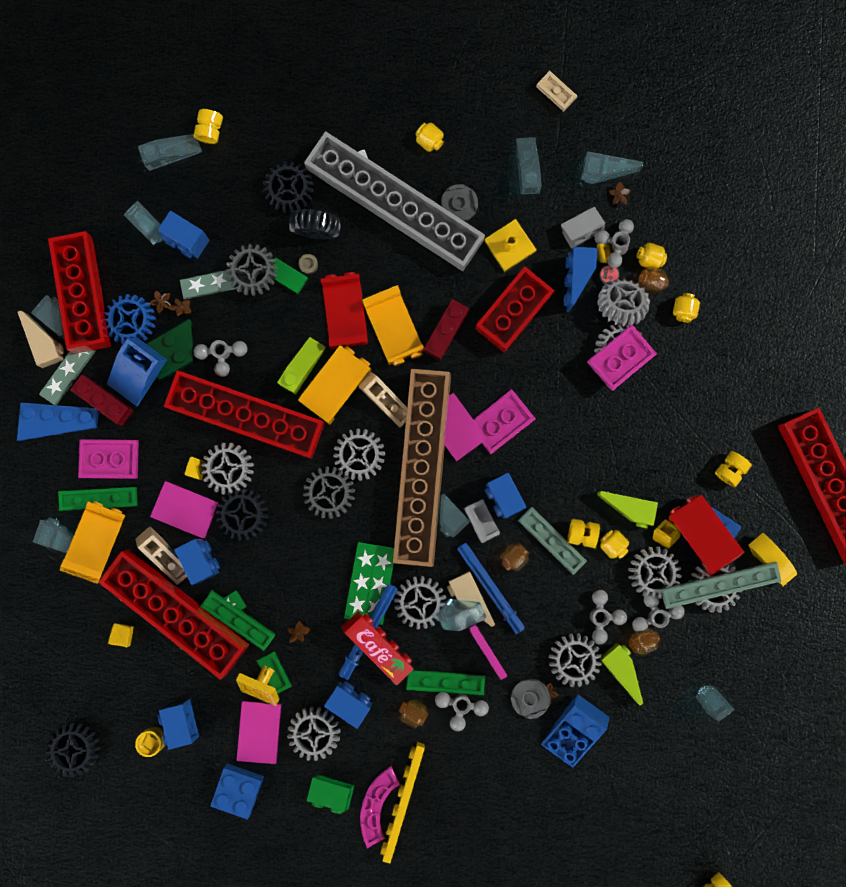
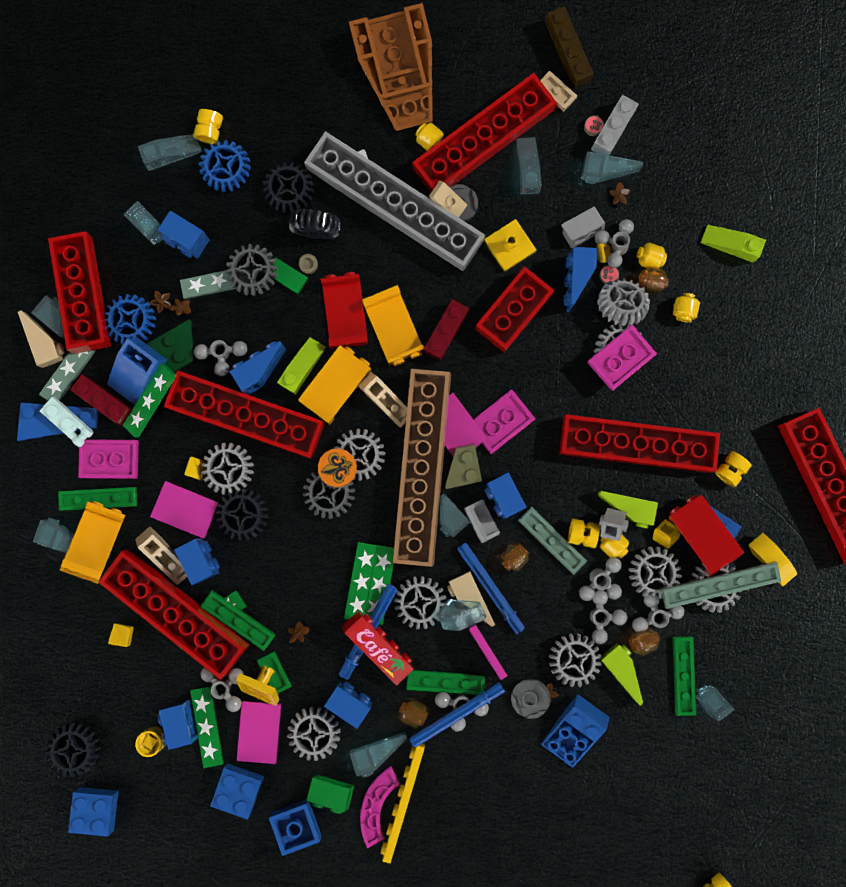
none -> light aqua plate [40,396,94,447]
none -> blue brick [68,787,118,836]
none -> green tile [123,364,177,437]
none -> green tile [190,686,224,768]
none -> blue gear [199,140,251,192]
none -> light grey piece [201,667,244,712]
none -> blue slope [230,341,286,395]
none -> blue brick [269,799,322,856]
none -> tile [318,449,357,487]
none -> dark orange wedge [349,3,432,131]
none -> clear light blue slope [350,731,407,777]
none -> blue axle [410,682,505,747]
none -> red brick [413,73,557,192]
none -> tan plate [429,181,467,218]
none -> olive wing [445,443,482,489]
none -> dark brown brick [545,6,594,89]
none -> red brick [559,415,720,473]
none -> light grey piece [579,557,622,601]
none -> tile [584,116,604,136]
none -> light grey brick [591,95,639,159]
none -> light grey brick [599,508,629,541]
none -> green tile [672,636,696,716]
none -> lime slope [700,225,766,263]

